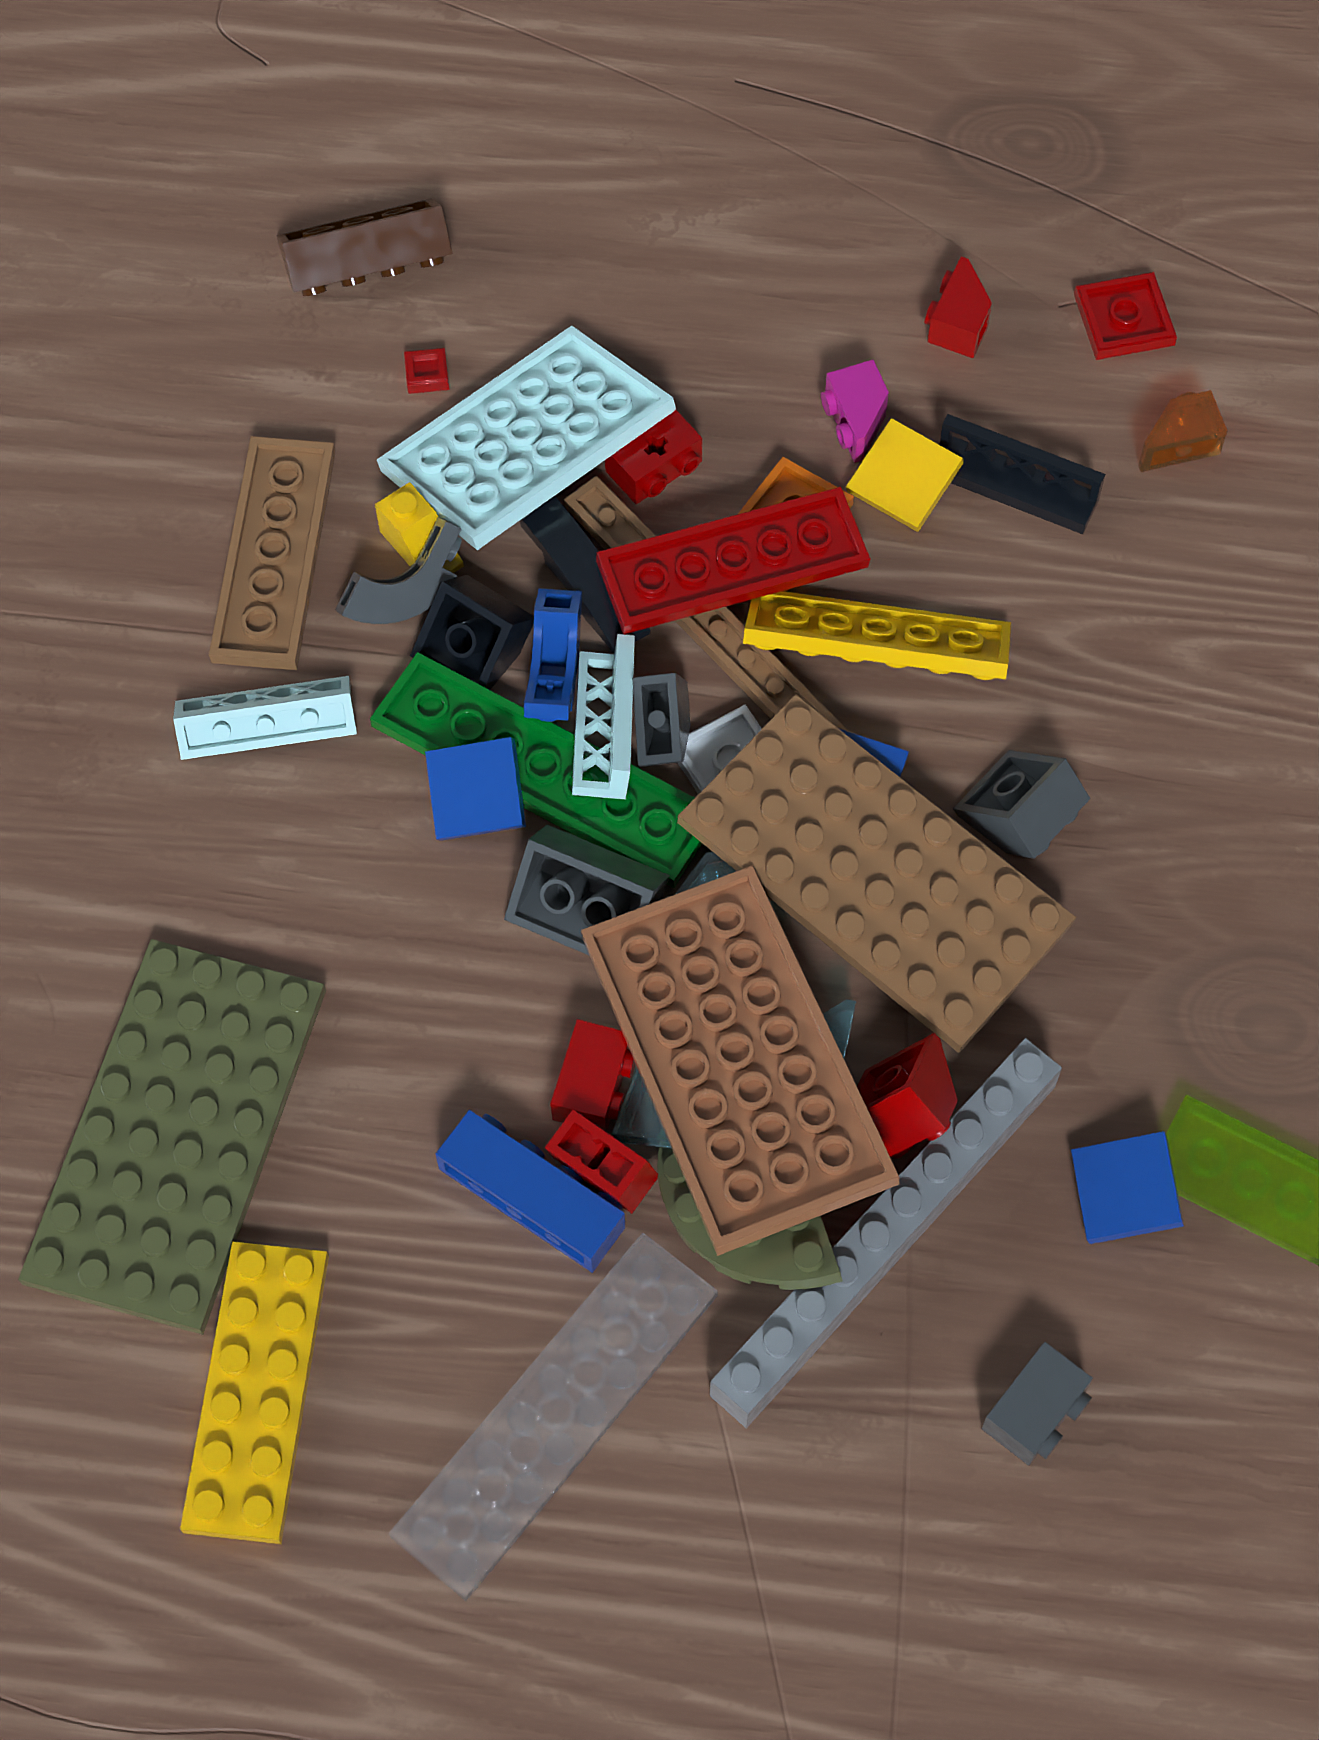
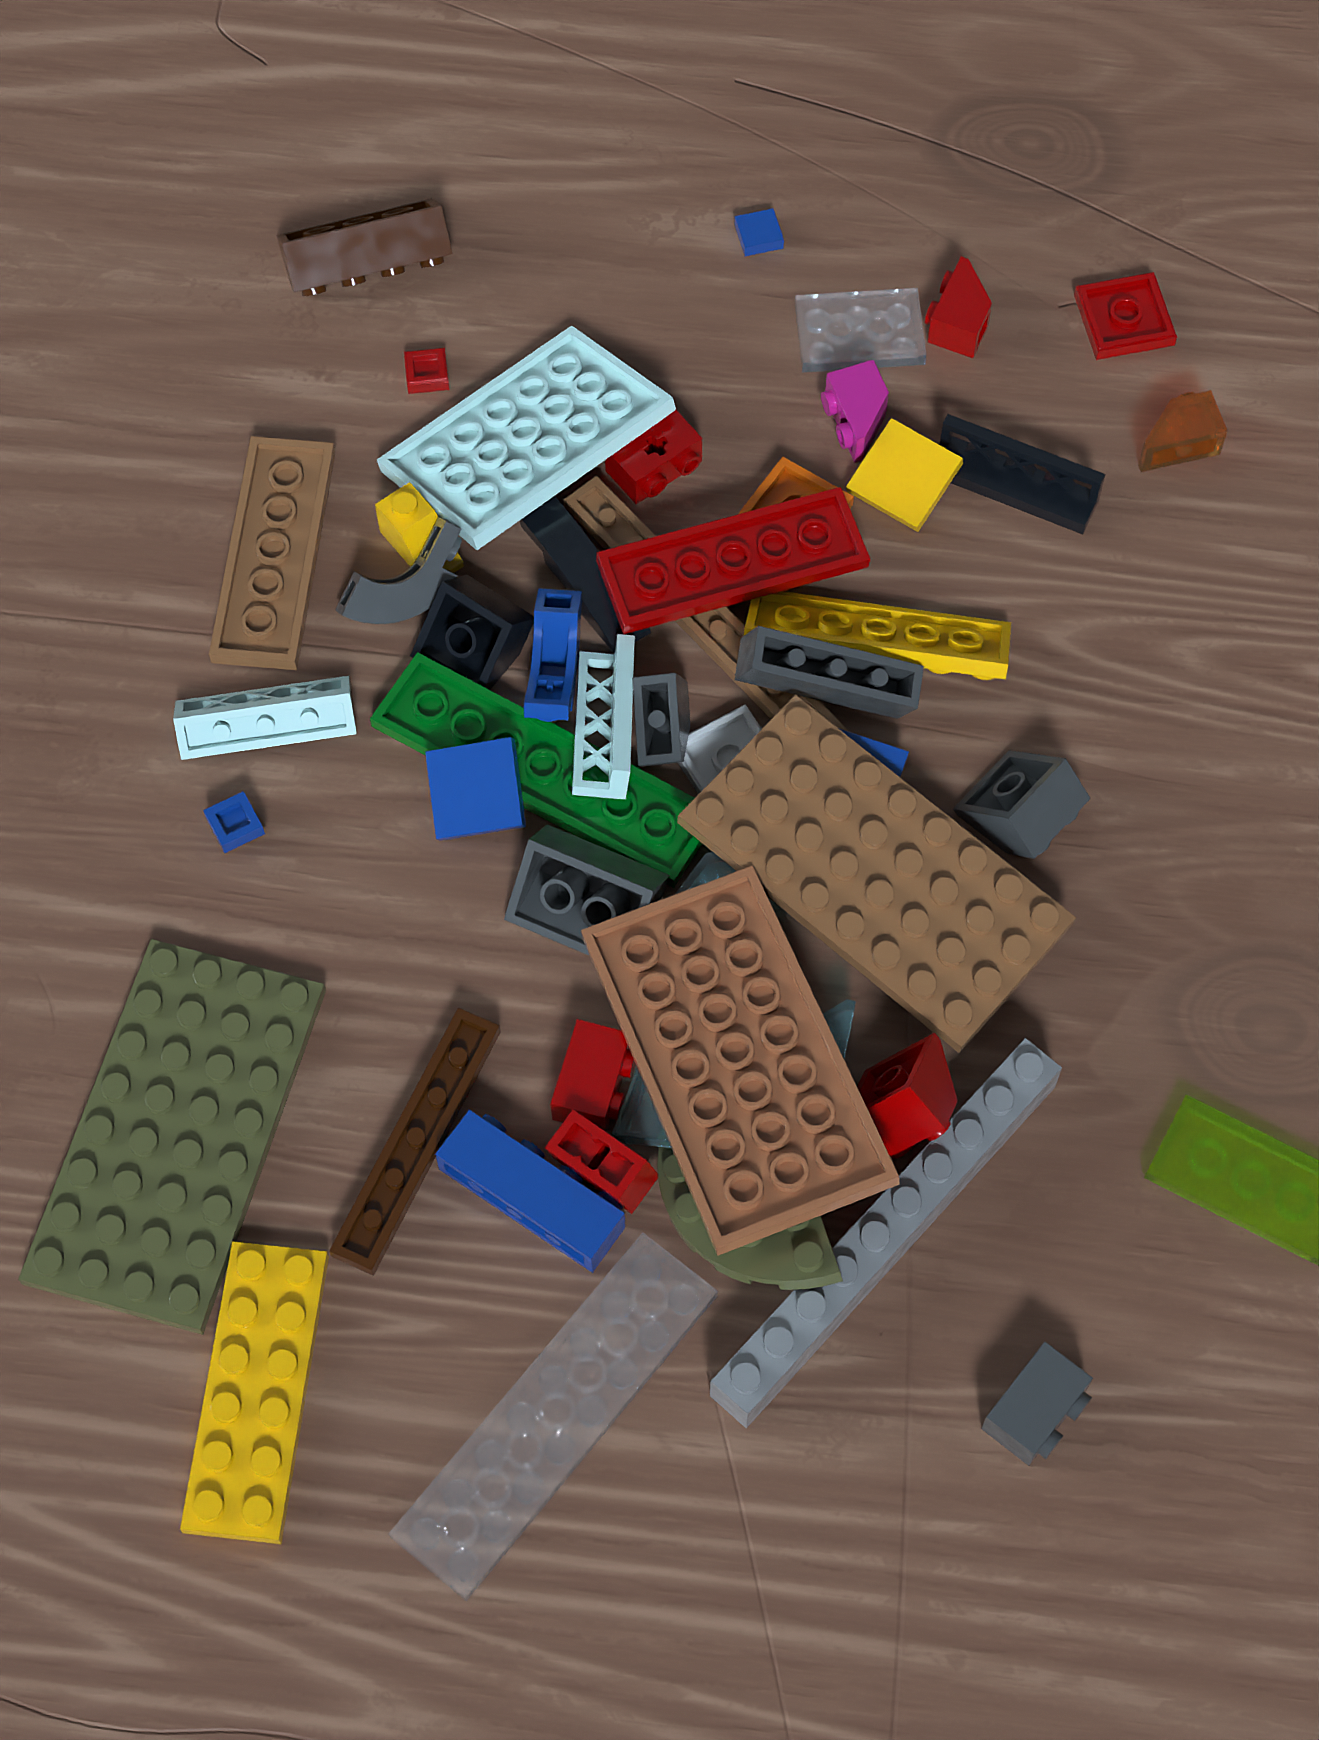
blue tile [1071,1131,1184,1244] -> none
none -> blue plate [203,791,265,853]
none -> reddish brown plate [329,1008,501,1276]
none -> blue tile [734,208,784,256]
none -> dark grey brick [734,626,924,719]
none -> clear plate [795,288,927,373]

